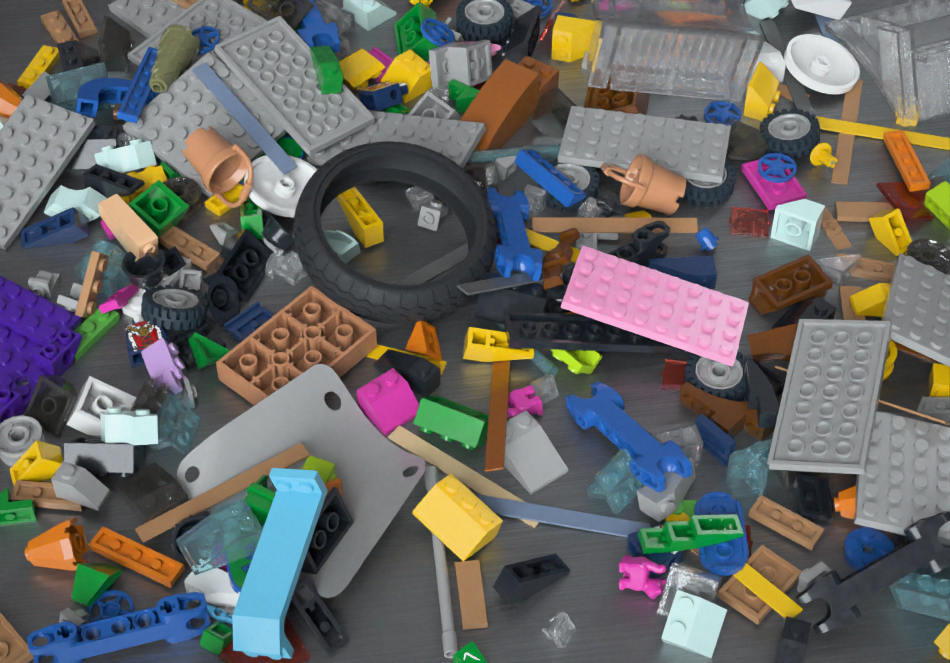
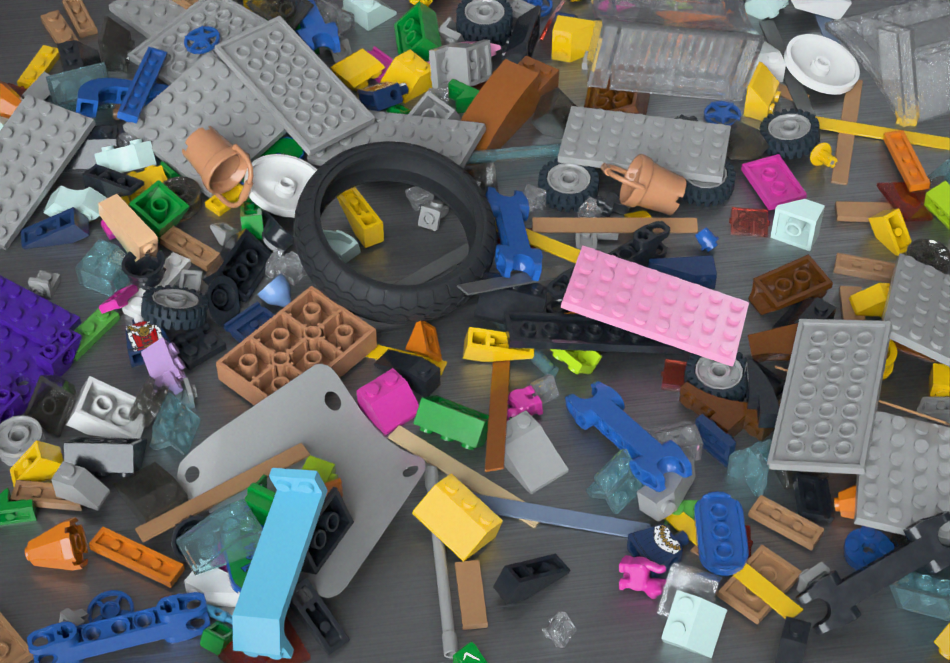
light grey bracket [57,283,83,313] -> none
green slope [71,563,123,607] -> none
medium nougat plate [75,251,108,318] -> none
light aqua brick [100,407,158,445] -> none
olive cone [149,24,201,93] -> none
black slope [164,246,187,276] -> none
green slope [188,332,230,370] -> none
sand blue piece [192,62,297,175] -> none
green slope [309,46,343,95] -> none
blue wheel [420,18,454,46] -> none
light grey slope [495,155,517,181] -> none
blue slope [515,149,587,207] -> none
reddish brown plate [542,228,580,290] -> none
green slope [638,514,744,554] -> none
blue wheel [758,152,797,183] -> none
clear slope [816,254,861,287] -> none
medium nougat piece [821,206,852,250] -> none
none -> medium blue helmet [257,273,292,307]

